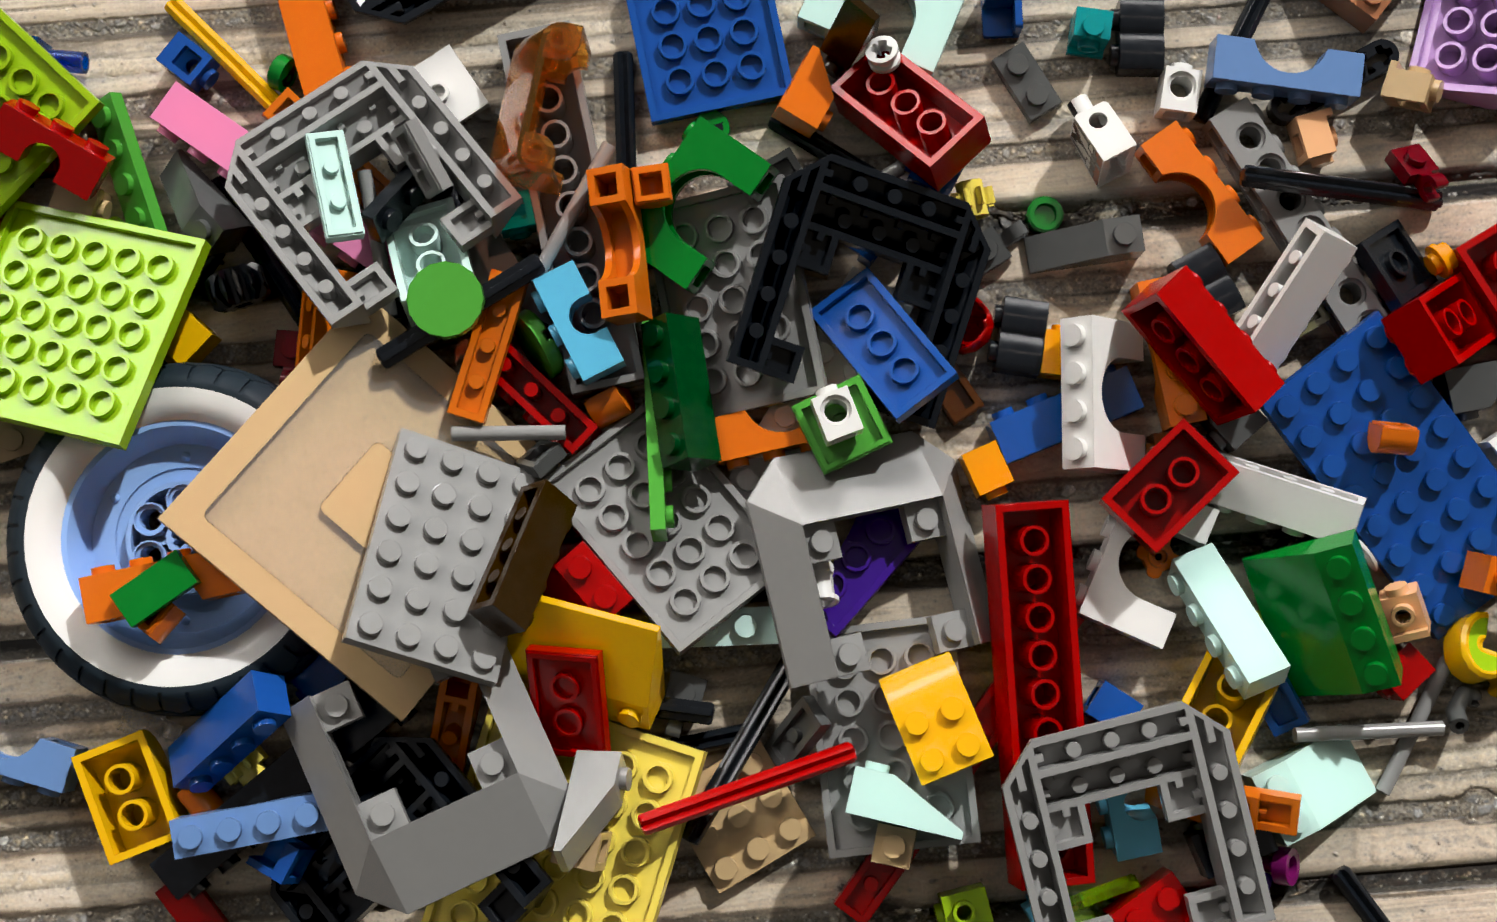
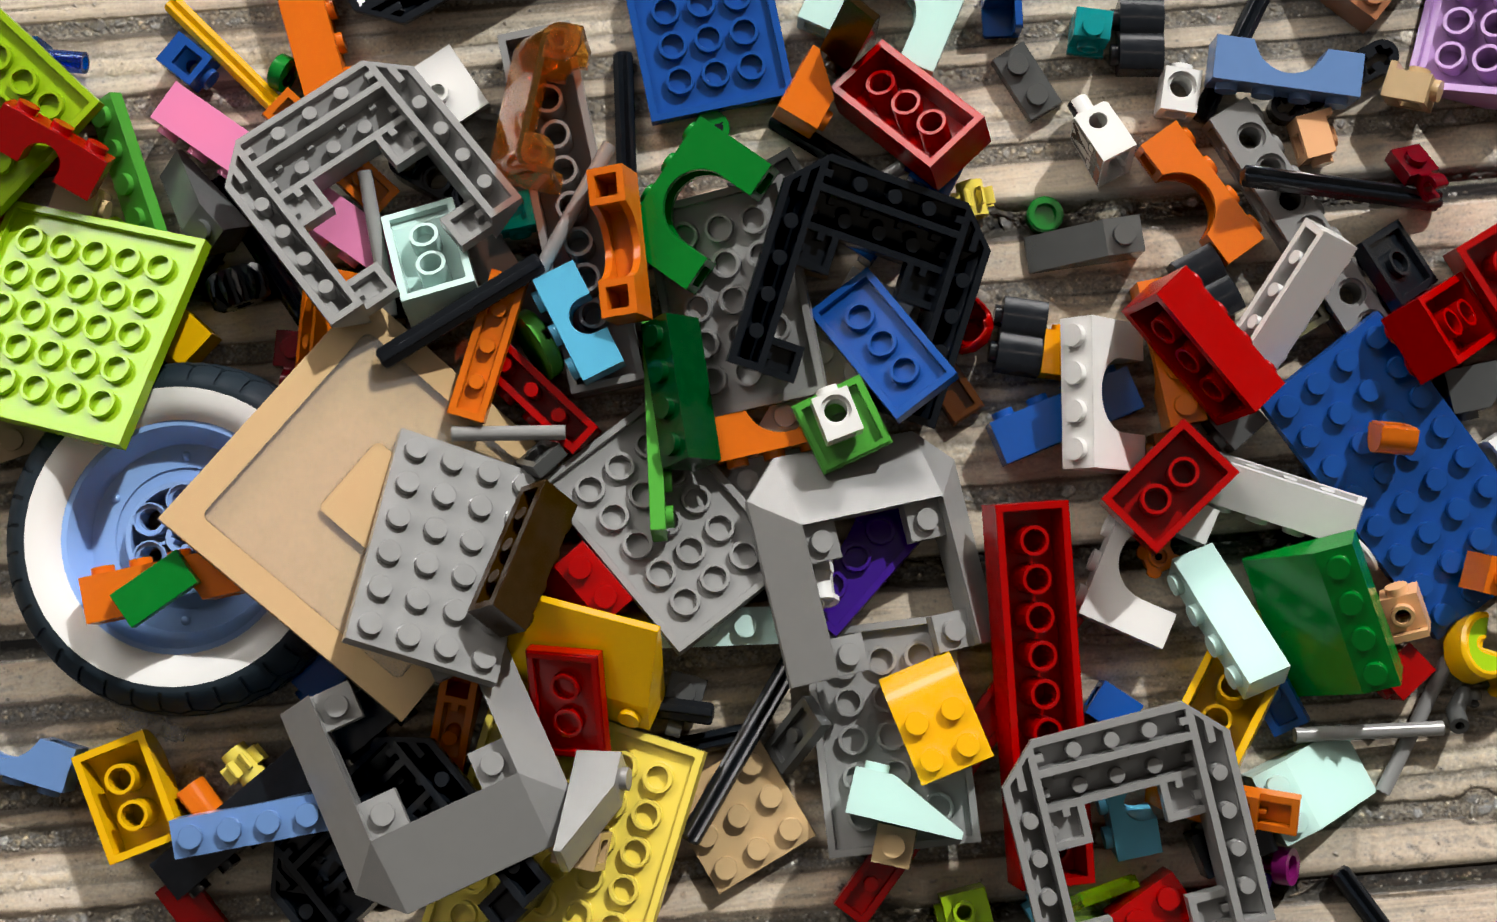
orange brick [138,603,186,645] -> none
blue brick [168,670,291,793] -> none
blue panel [246,837,316,885] -> none
light aqua tile [304,130,365,243] -> none
black plate [361,165,426,244] -> none
light grey plate [391,117,453,199] -> none
bright green tile [406,261,485,339] -> none
orange brick [584,386,635,429] -> none
orange brick [630,163,673,209] -> none
red axle [638,742,857,835] -> none
white bush [865,35,901,74] -> none
light orange brick [958,440,1014,501] -> none
dark grey plate [982,220,1029,276] -> none
light orange plate [1423,242,1459,279] -> none

